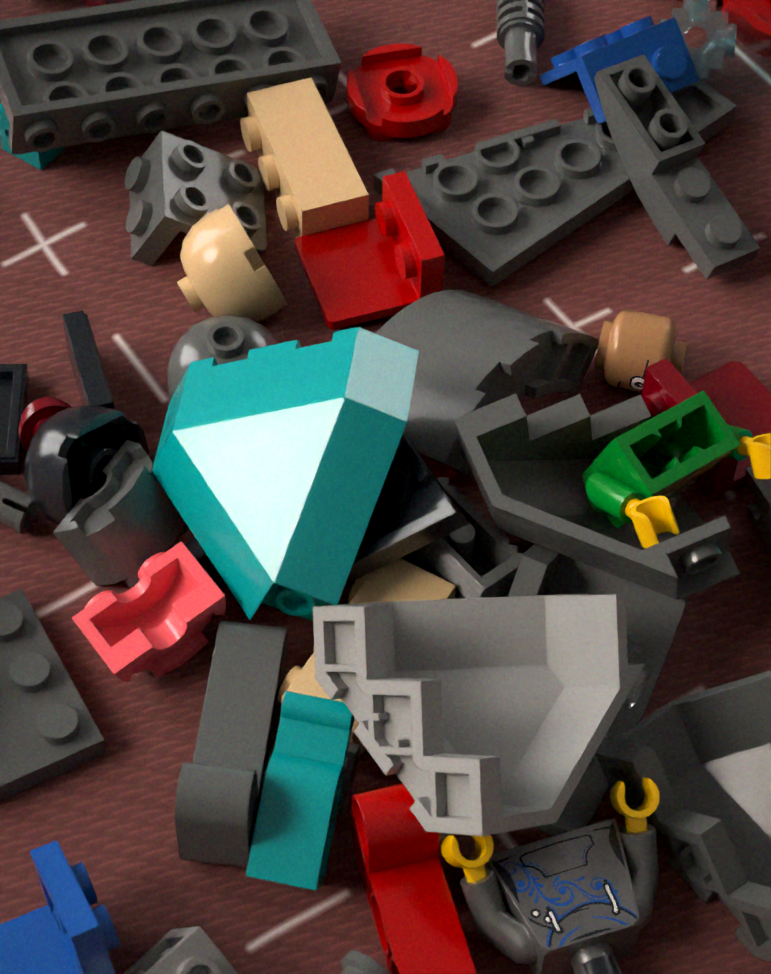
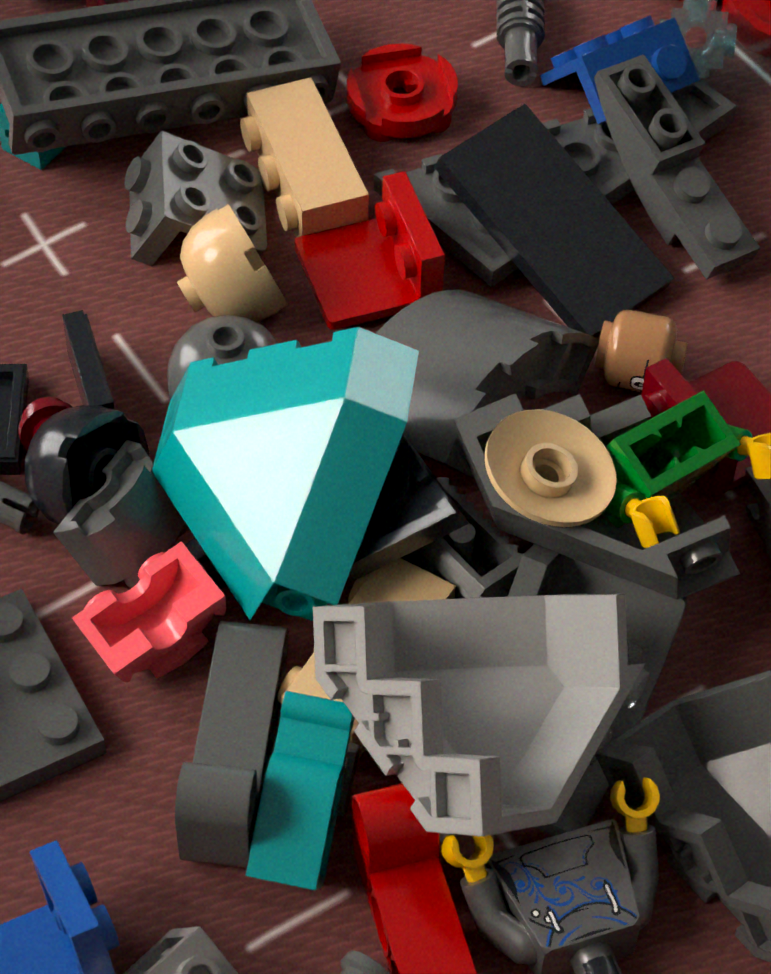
none -> black tile [434,103,674,338]
none -> tan dish [484,409,616,527]

